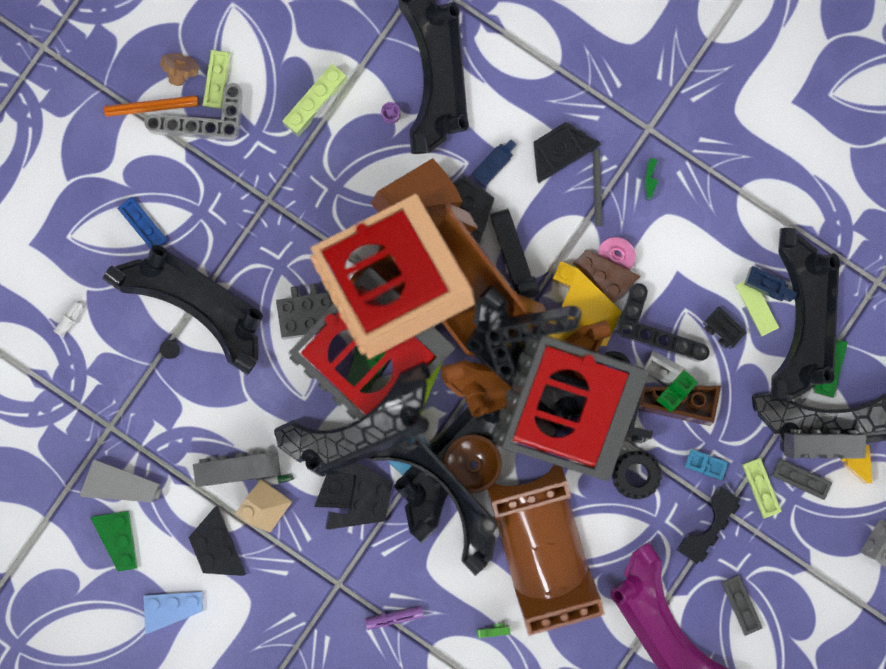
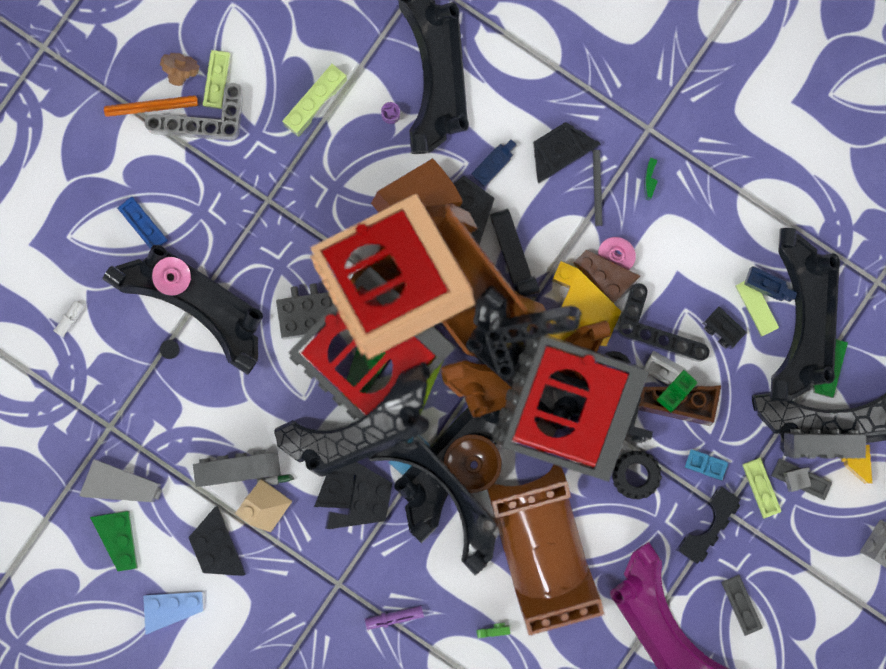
none -> bright pink dish [152,257,191,296]
none -> light grey panel [784,467,811,492]

